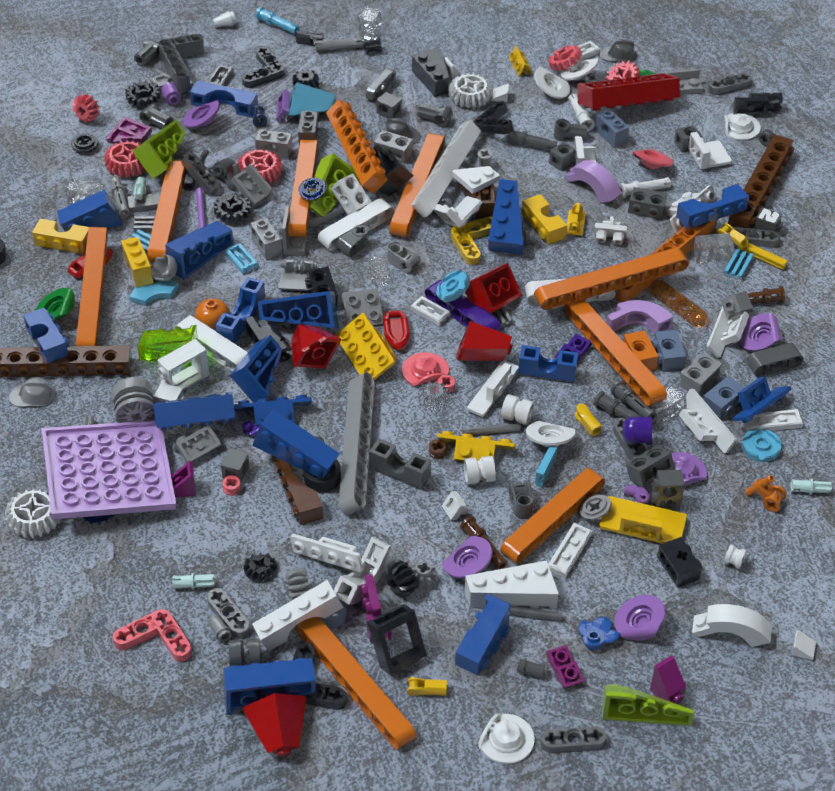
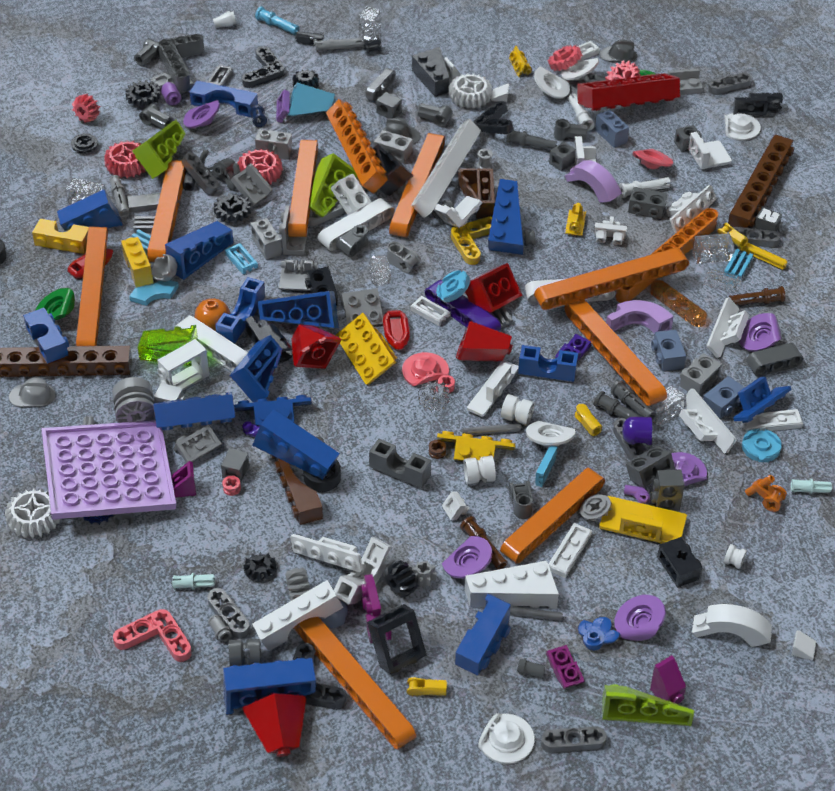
magenta wing [106,116,152,143] -> none
light aqua axle [133,177,147,200] -> none
medium lavender bar [196,188,206,229] -> none
dark grey brick [298,111,318,146] -> none
clear blue gear [298,177,326,202] -> none
light grey beam [339,372,375,515] -> none
white wing [452,166,500,194] -> none
yellow arch [521,194,567,245] -> none
orange brick [623,330,659,371] -> none
blue arch [676,184,749,229] -> none
light grey brick [720,291,753,317] -> none
dark grey bush [758,129,774,146] -> none

